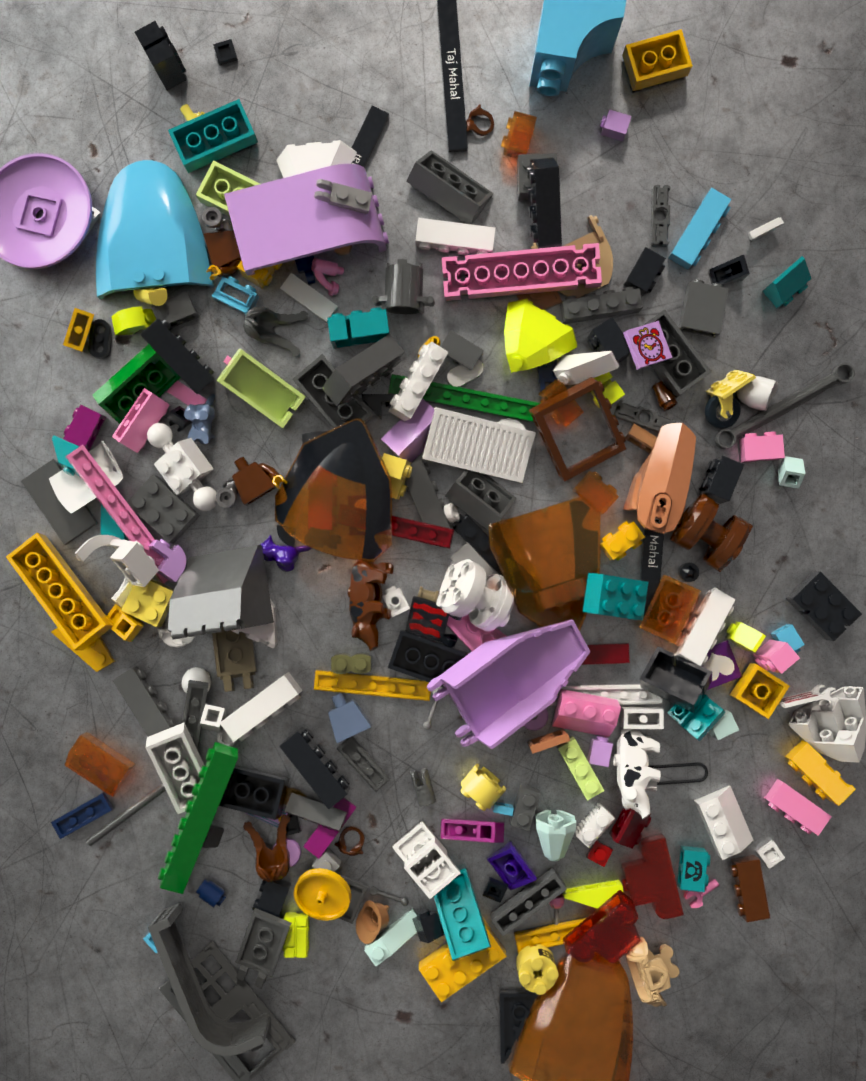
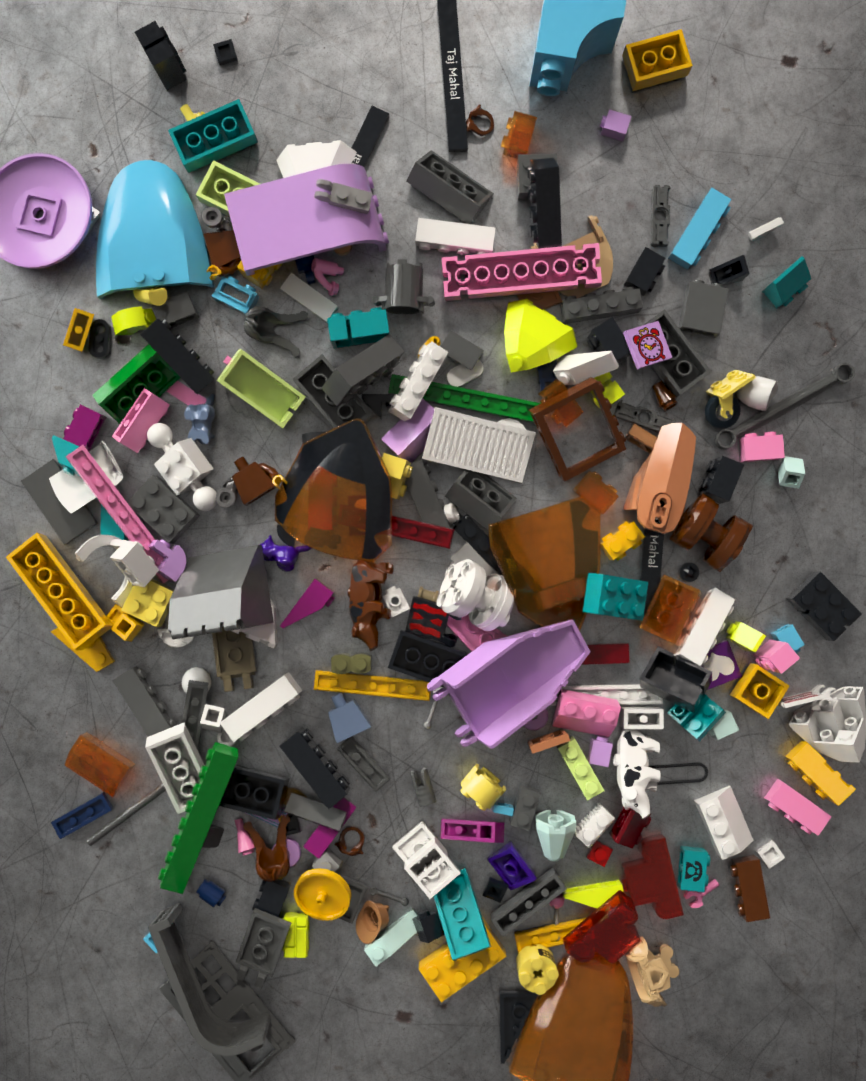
black tile [167,406,192,432] -> none
none -> bright pink cone [235,818,255,856]
none -> magenta slope [280,579,335,628]

